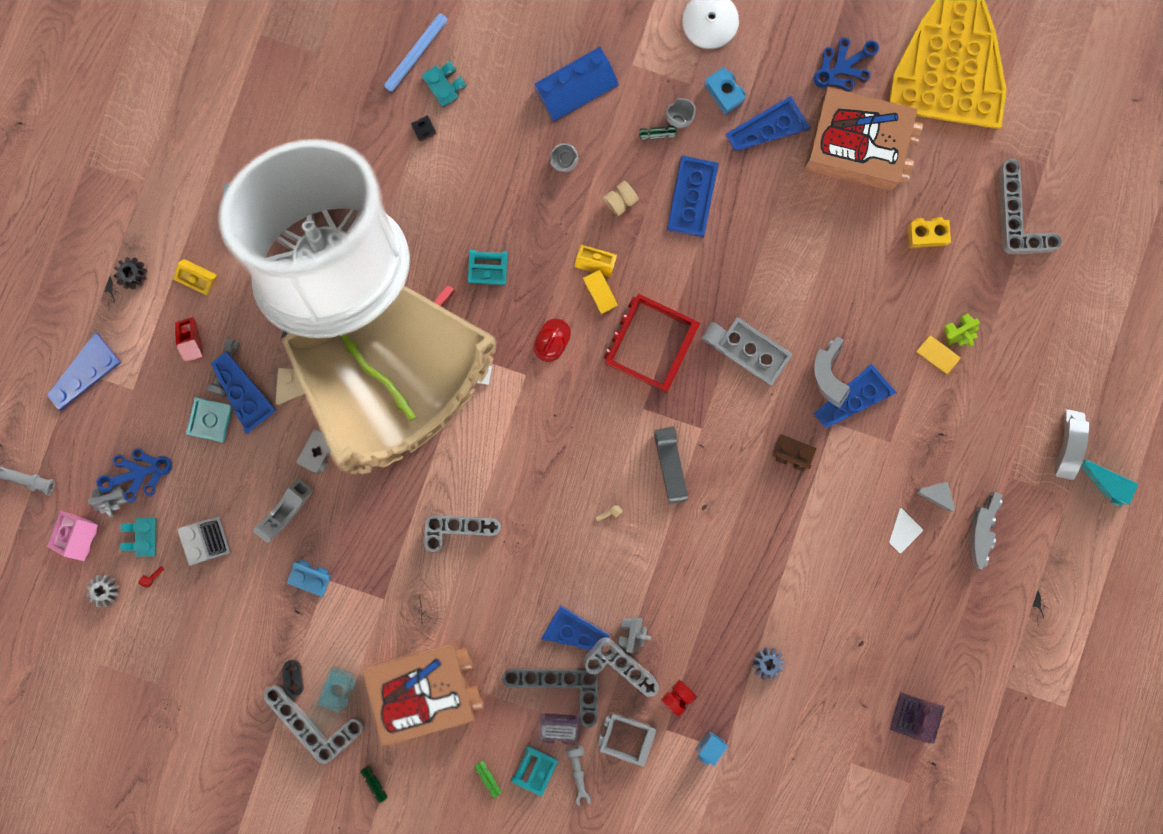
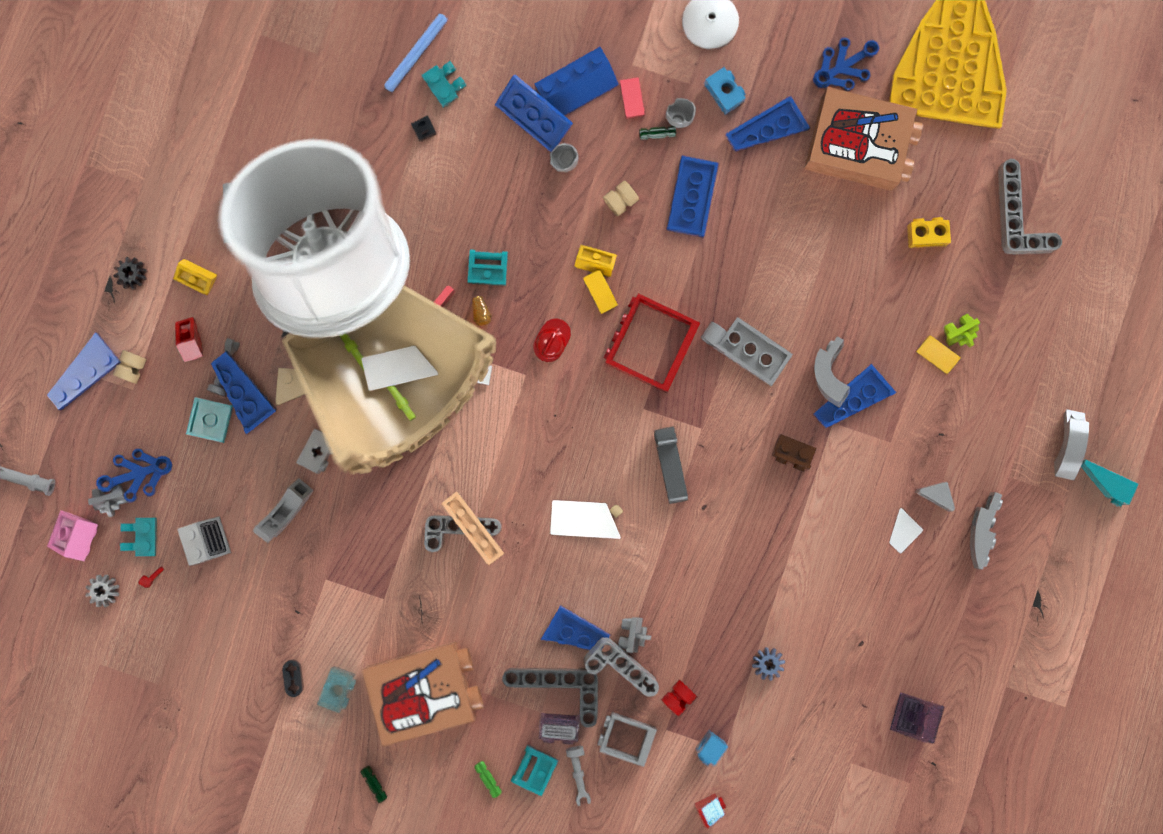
light grey beam [264,685,365,764] -> none
dark azure bracket [287,559,332,597] -> none
none -> tan wheel [113,350,147,384]
none -> white sticker [362,346,438,391]
none -> light nougat plate [441,492,504,565]
none -> clear yellow cone [472,296,492,326]
none -> blue tile [494,74,573,152]
none -> white sticker [550,500,621,539]
none -> coral tile [620,77,645,119]
none -> slope [694,794,726,829]

